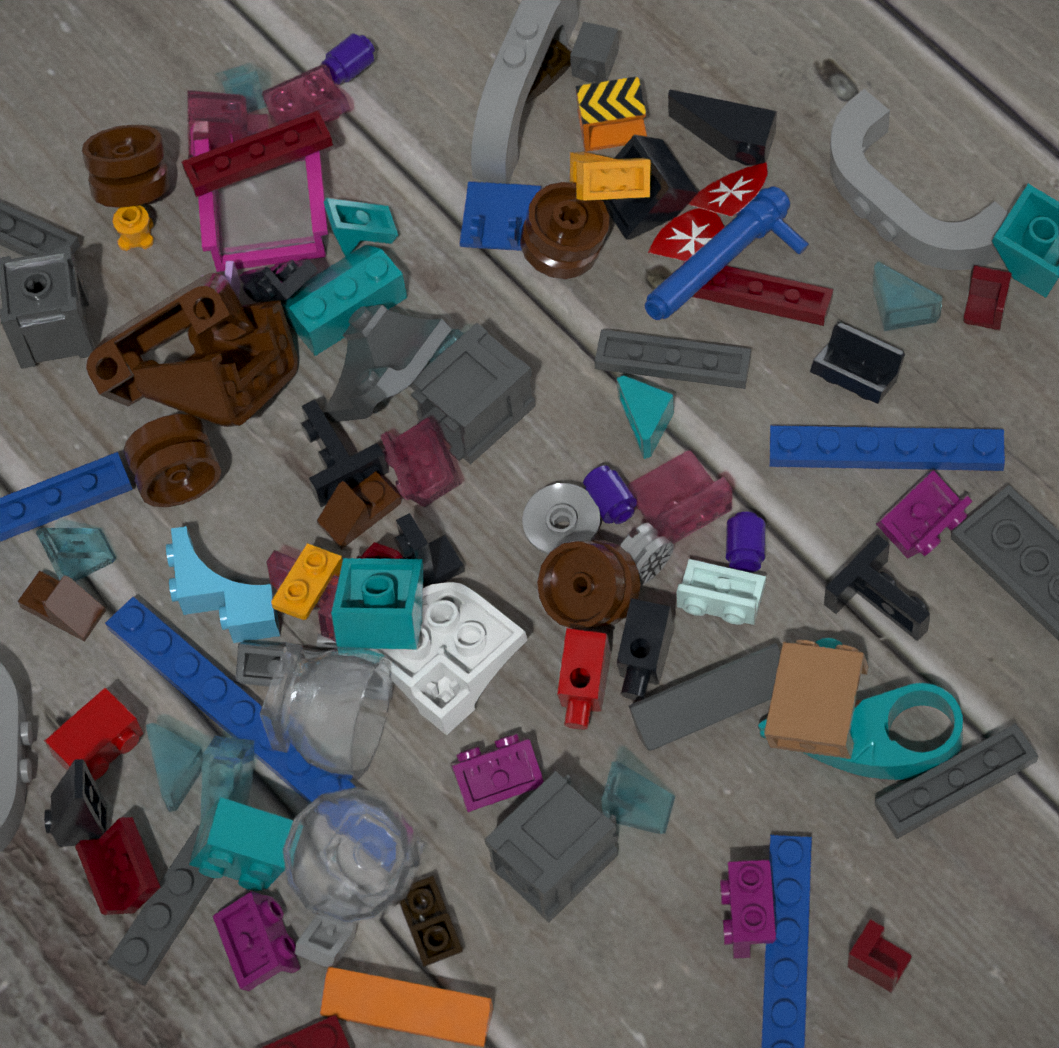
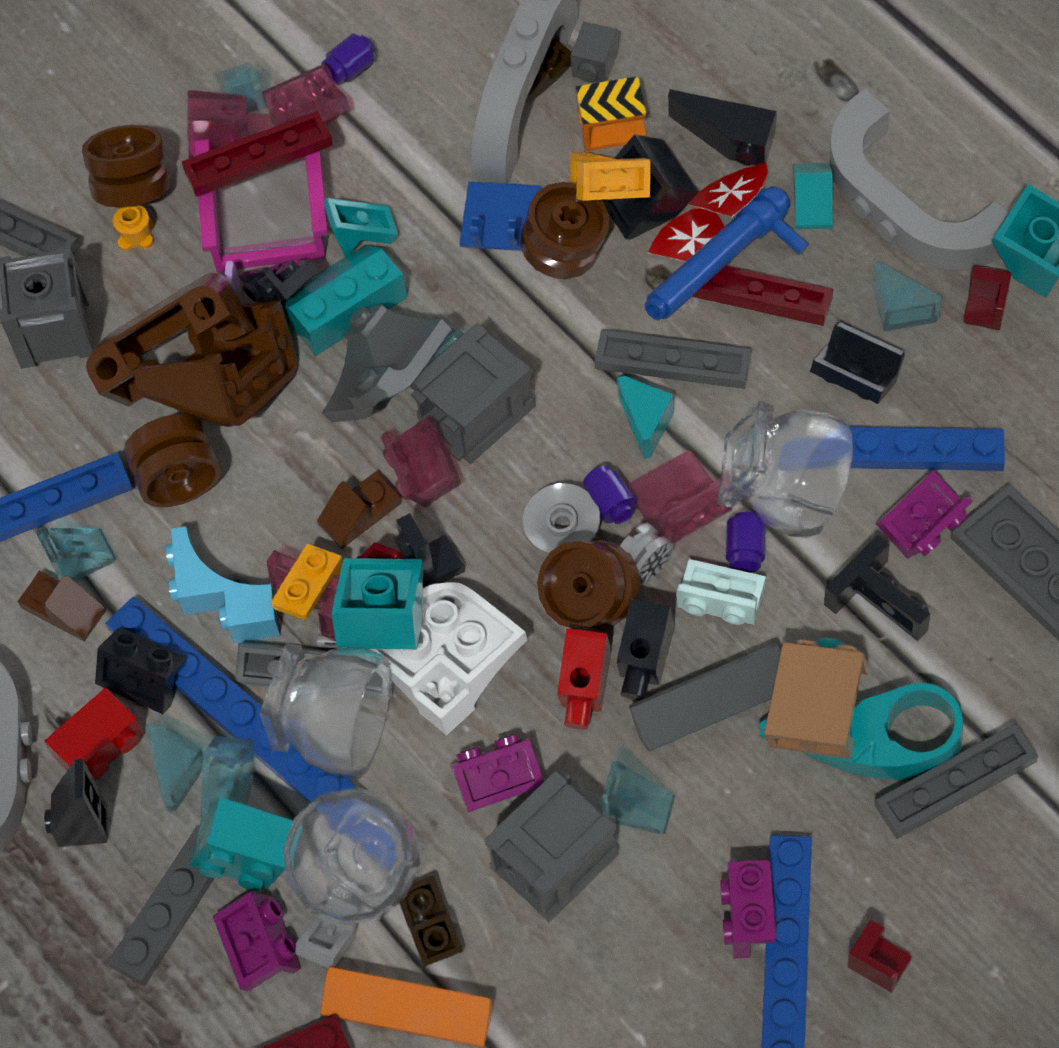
dark red bracket [75,817,161,915] -> none
black bracket [300,399,388,507] -> none
none -> black bracket [95,628,186,714]
none -> clear plate [718,401,853,539]
none -> teal slope [793,163,833,230]

